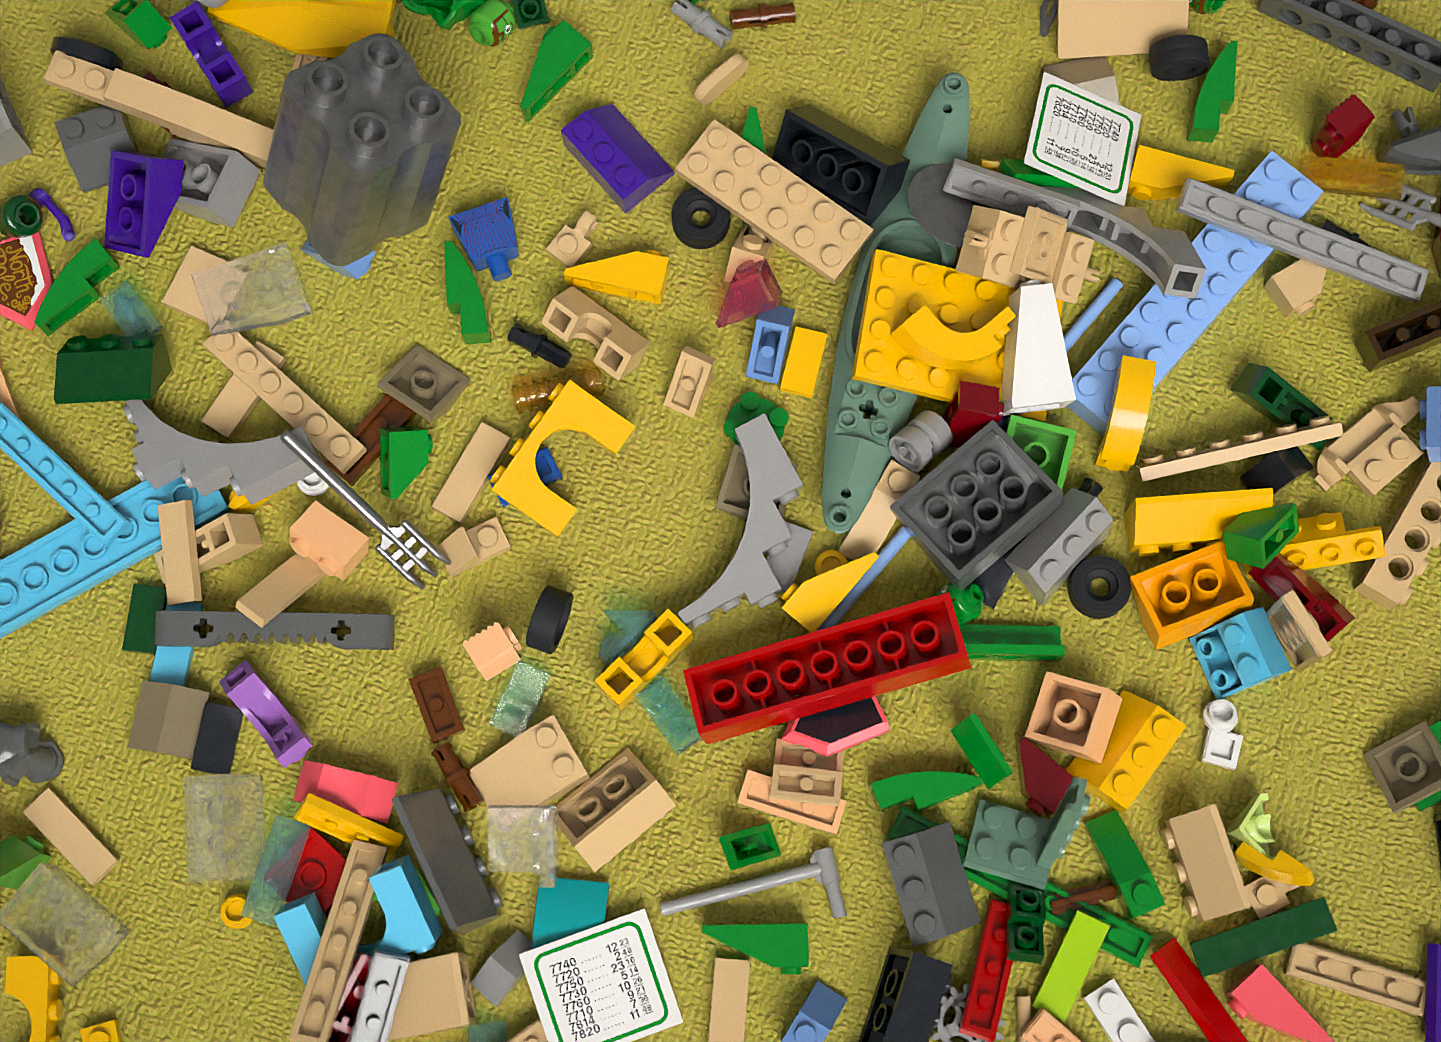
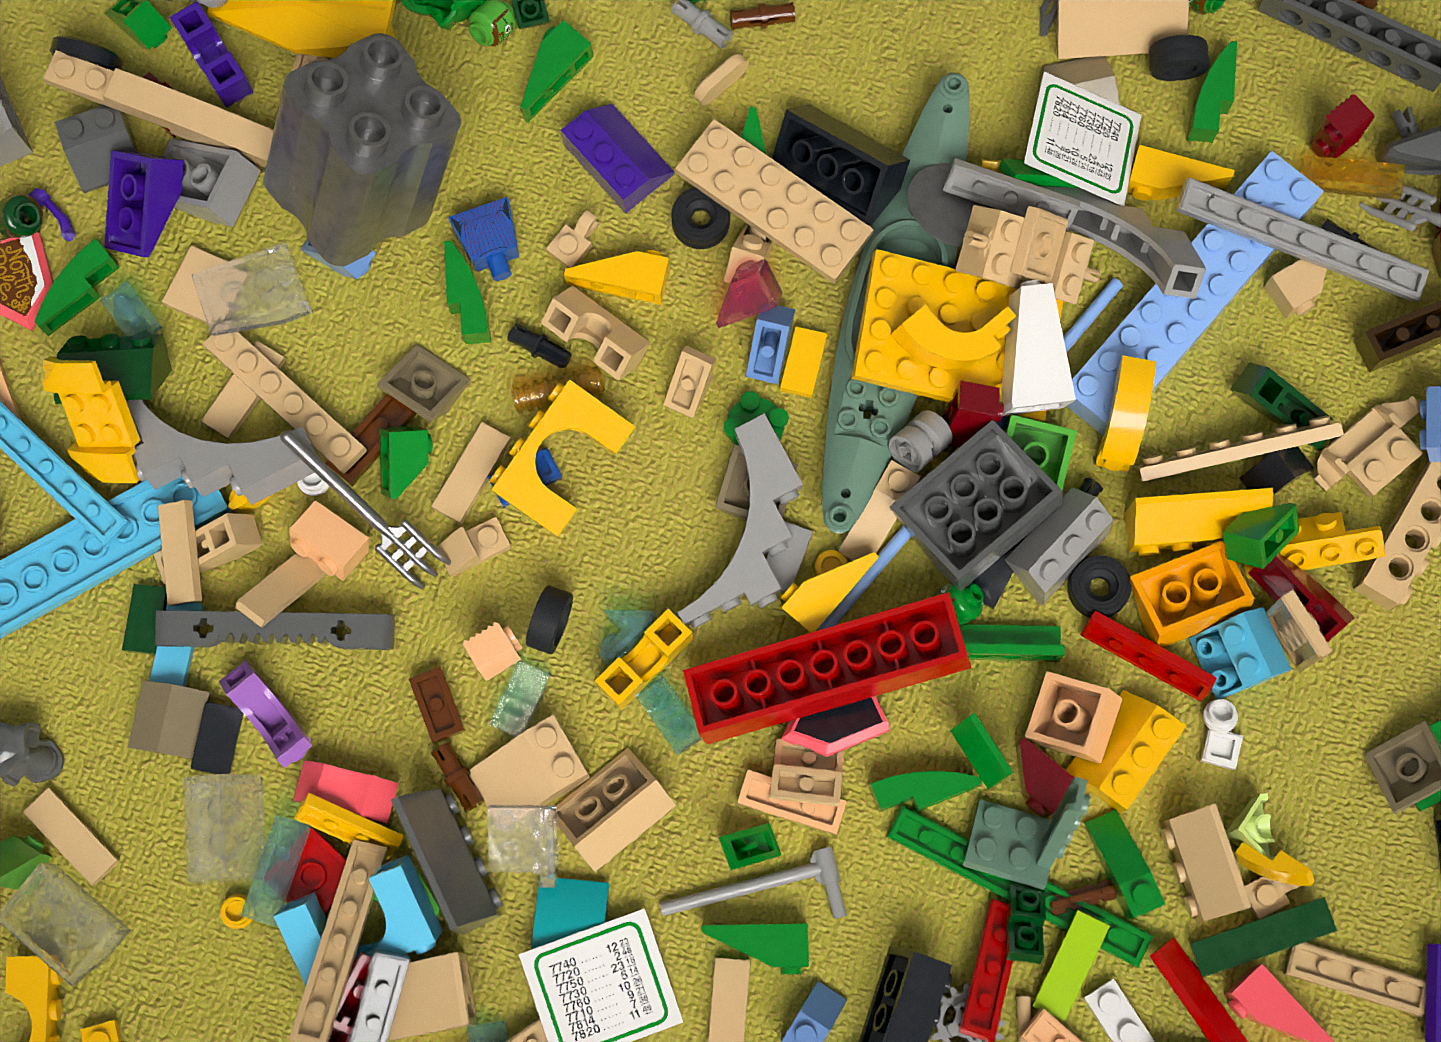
light grey slope [471,930,532,1007] -> none
dark grey slope [882,821,980,946] -> none
none -> yellow piece [42,356,141,483]
none -> red tile [1080,611,1217,701]

